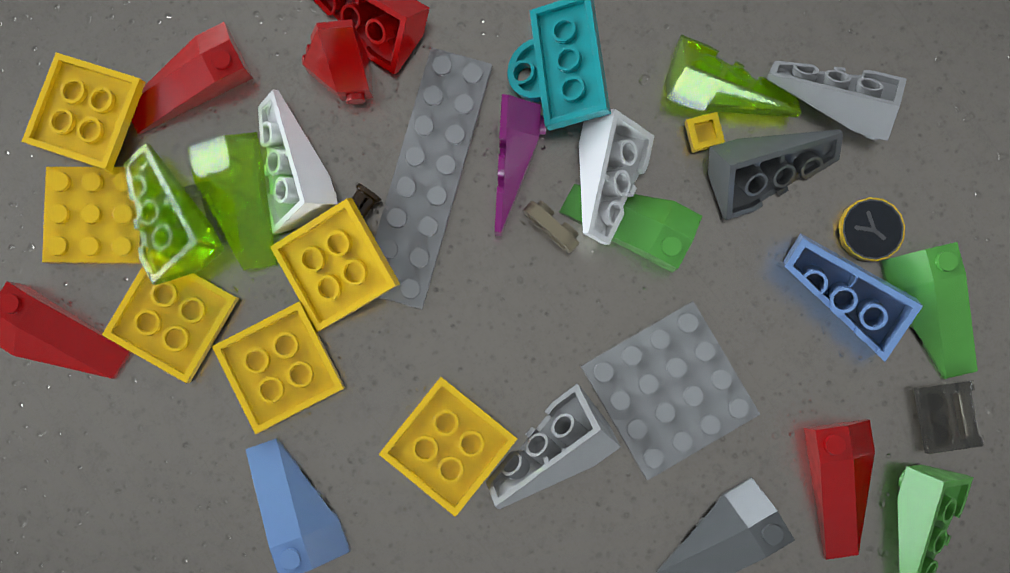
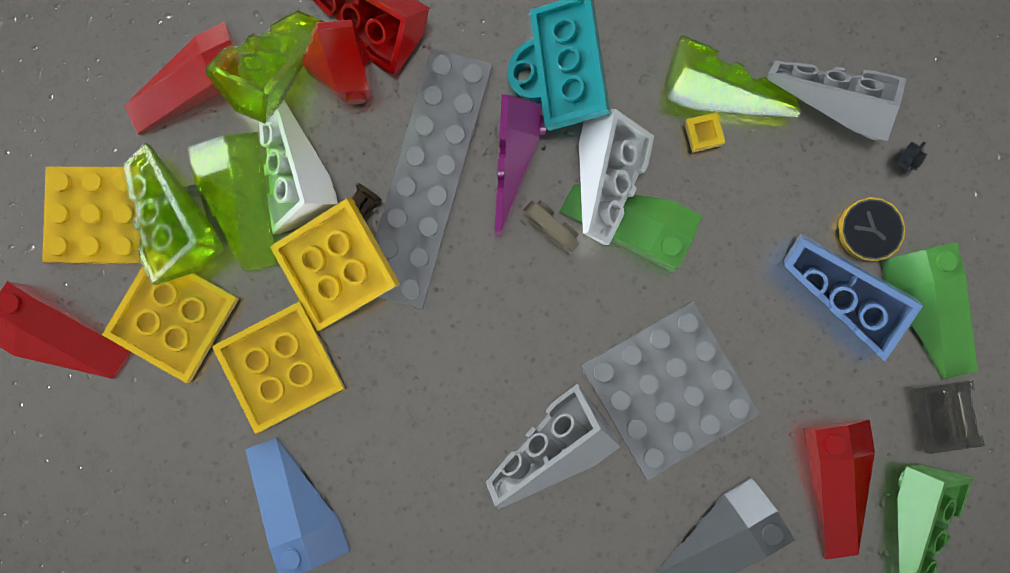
yellow plate [21,52,146,172] -> none
yellow plate [379,377,518,517] -> none
dark grey wedge [708,129,844,220] -> none
none -> clear neon green wedge [205,10,325,124]
none -> black plate [897,141,928,175]

